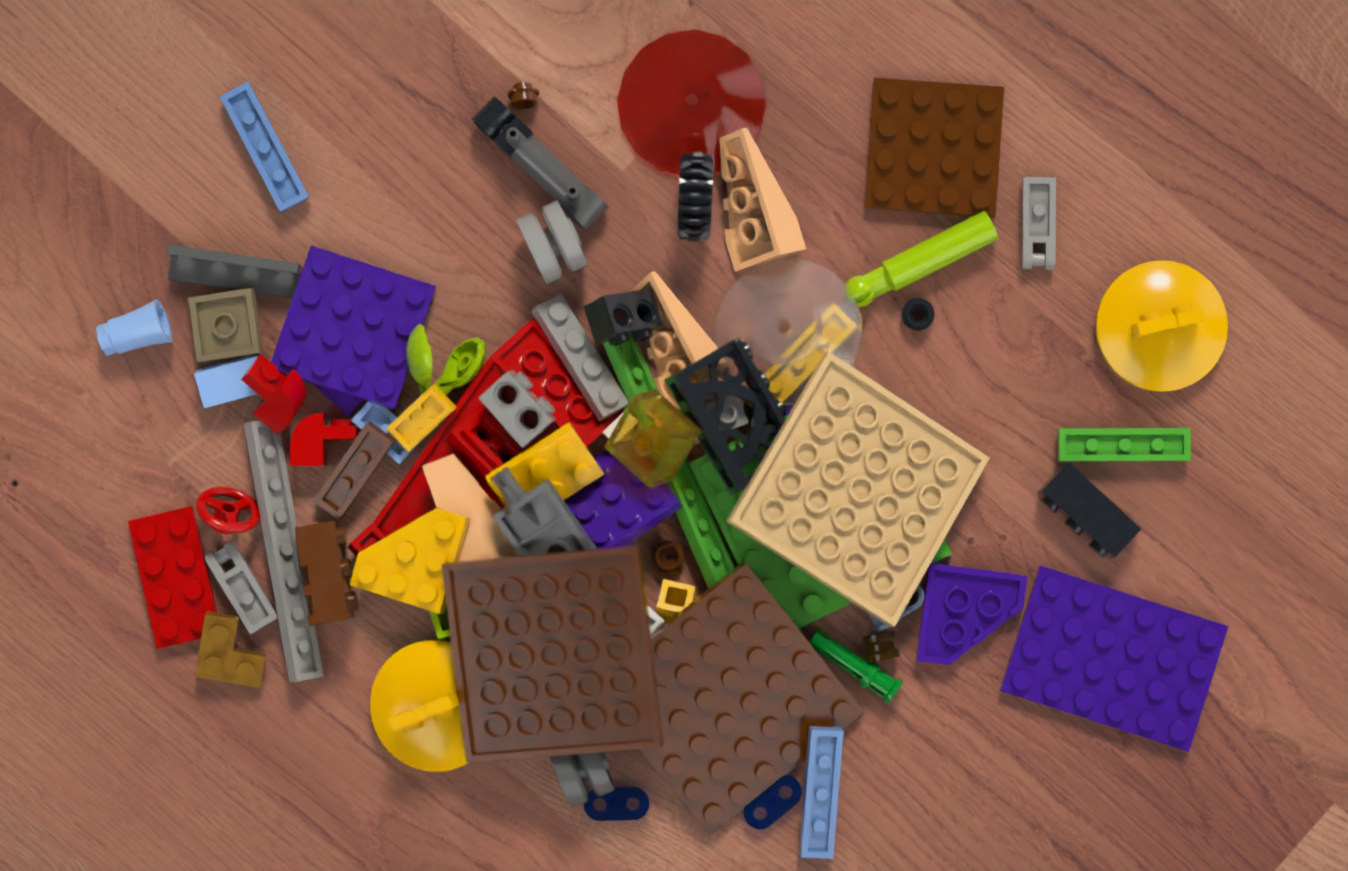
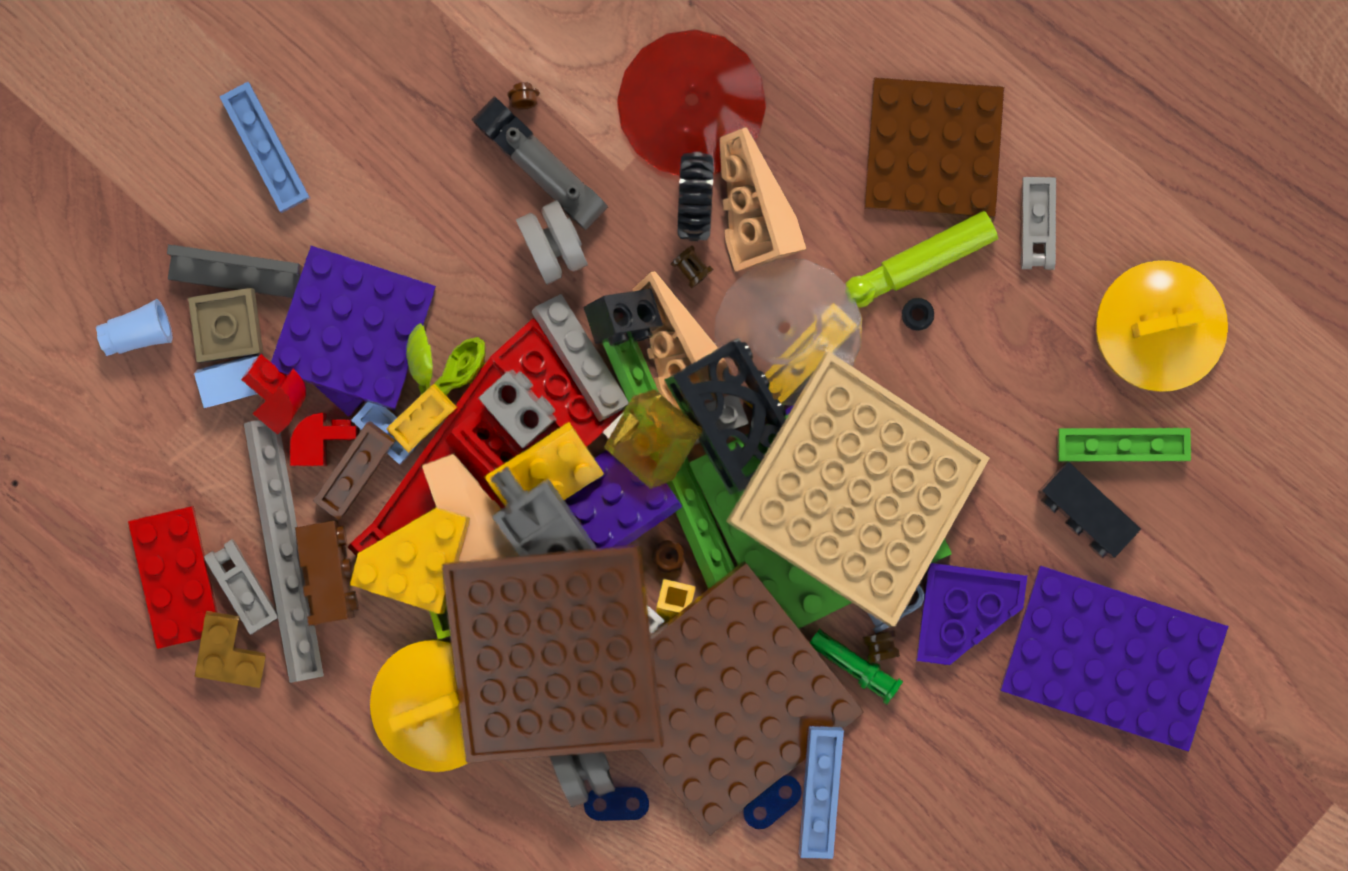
red piece [196,486,260,535] -> none
none -> dark brown bush [670,245,713,288]

